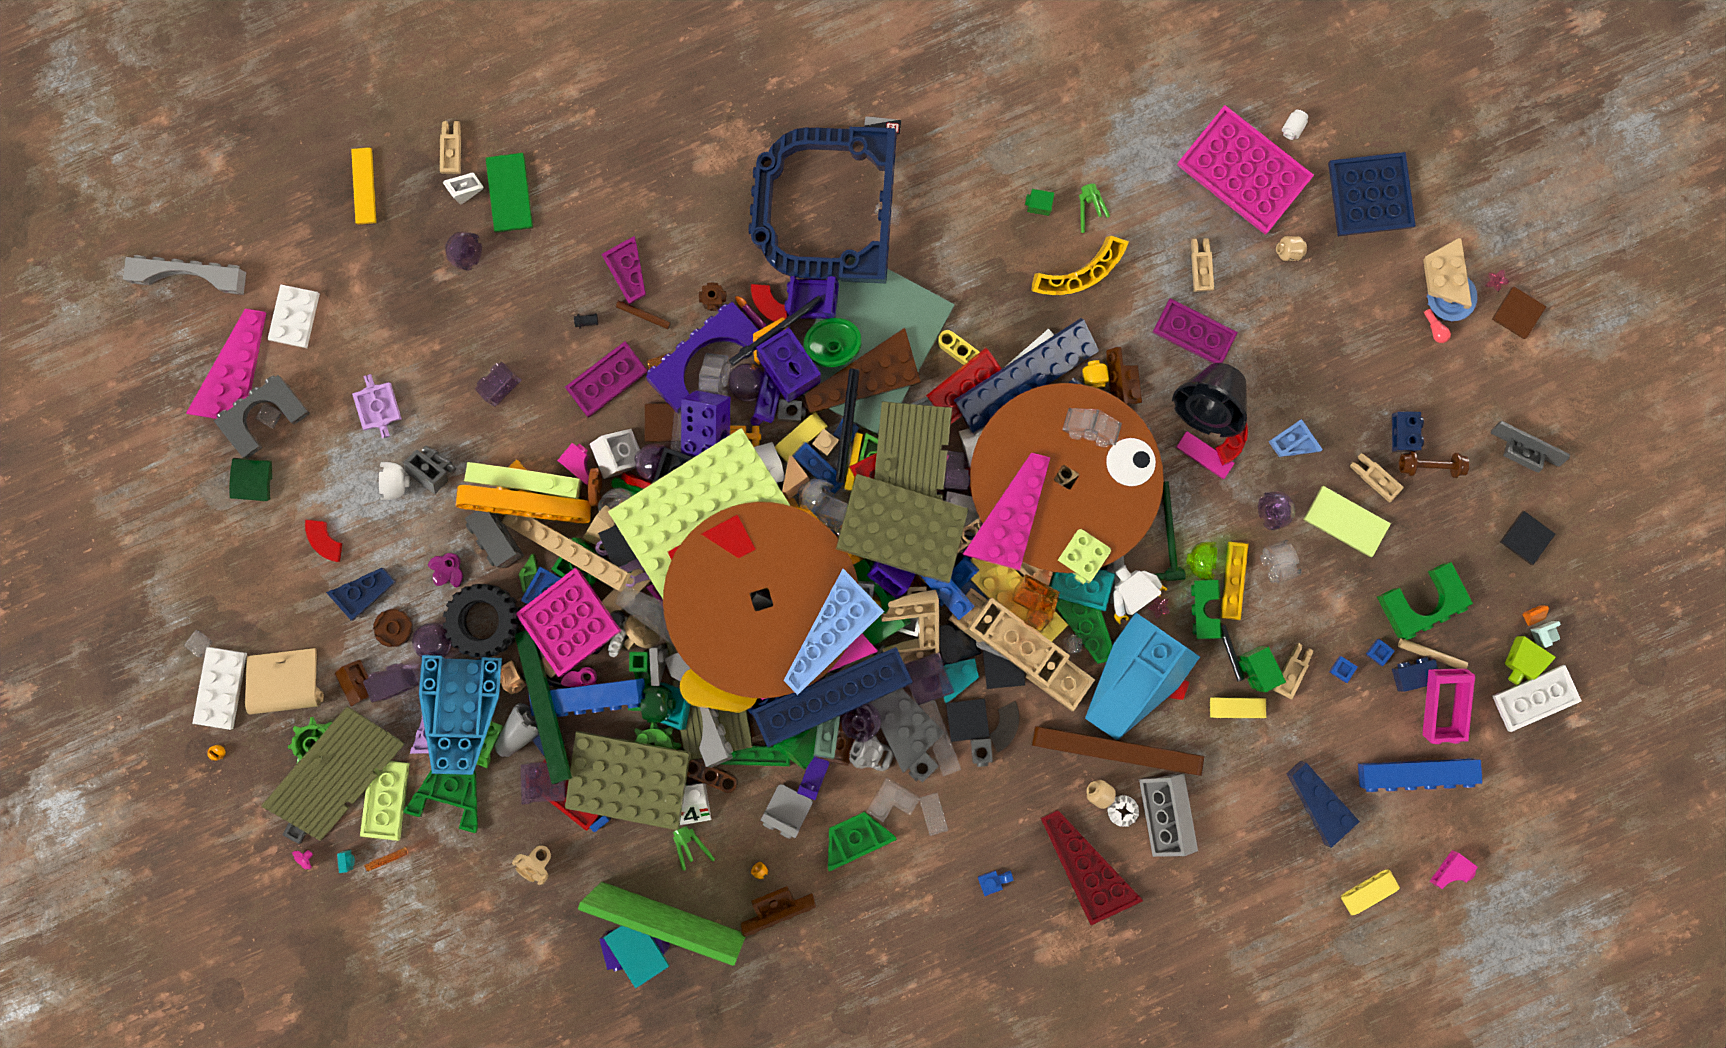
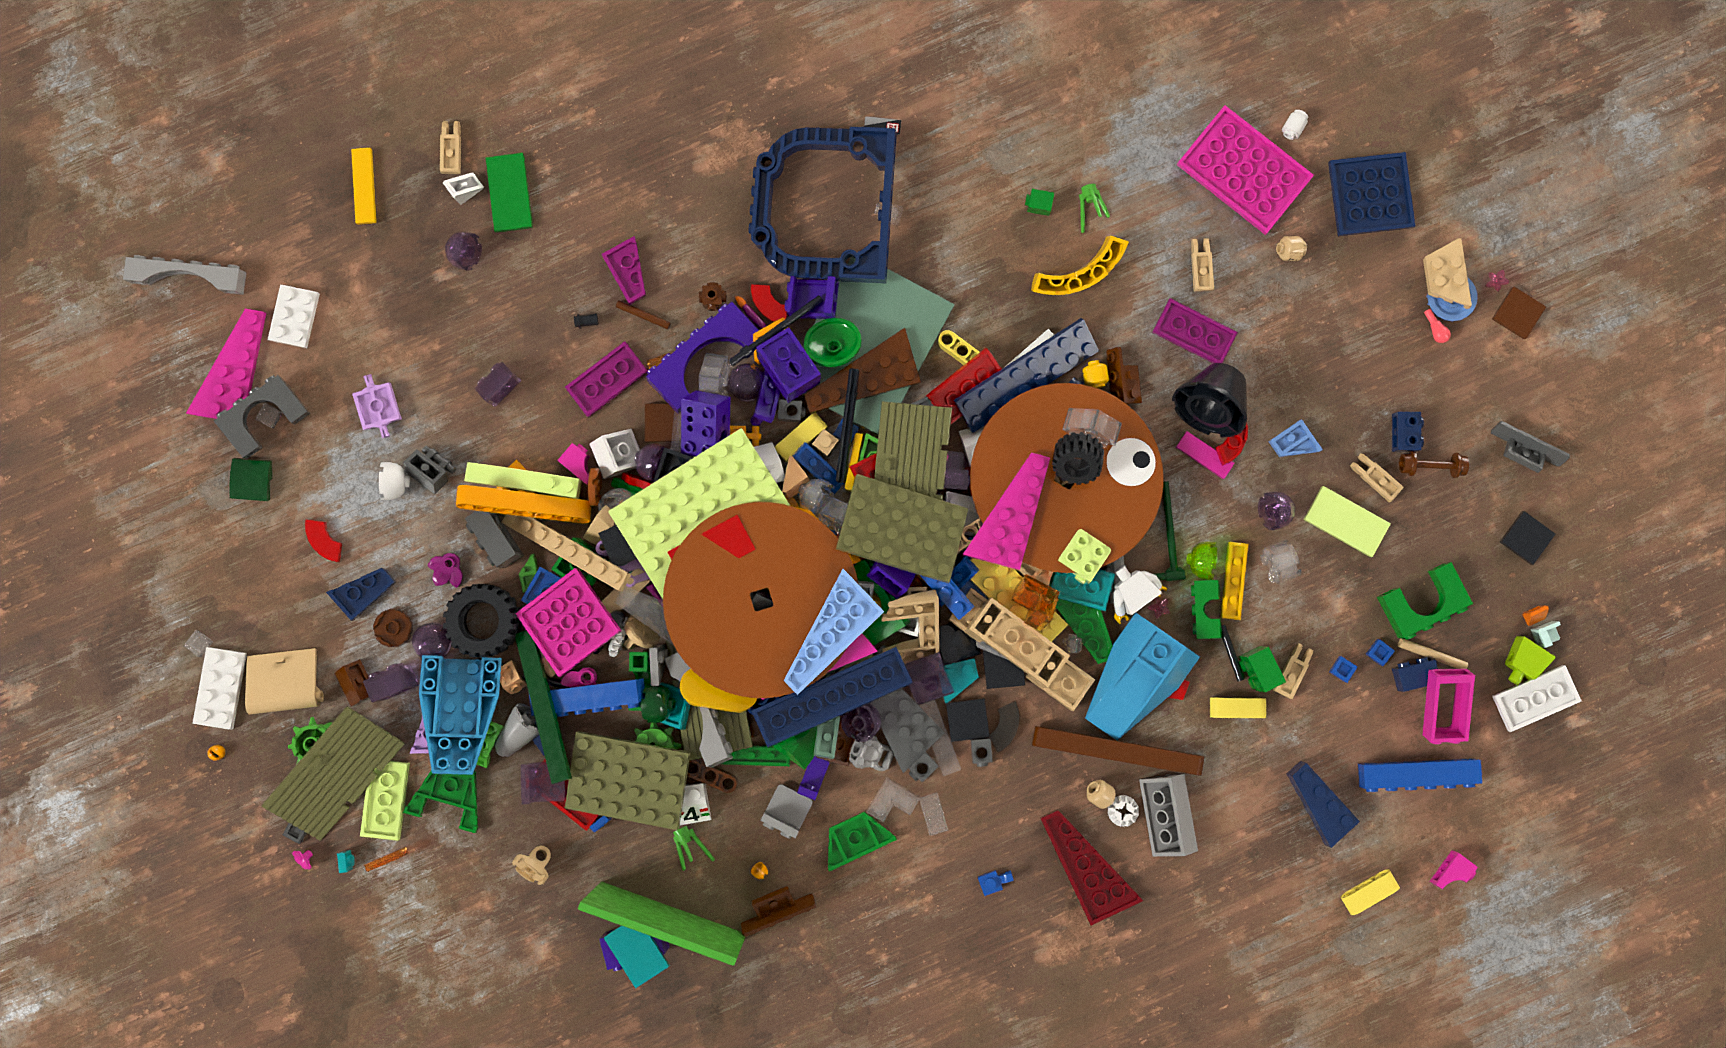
none -> black tyre [1052,432,1104,485]

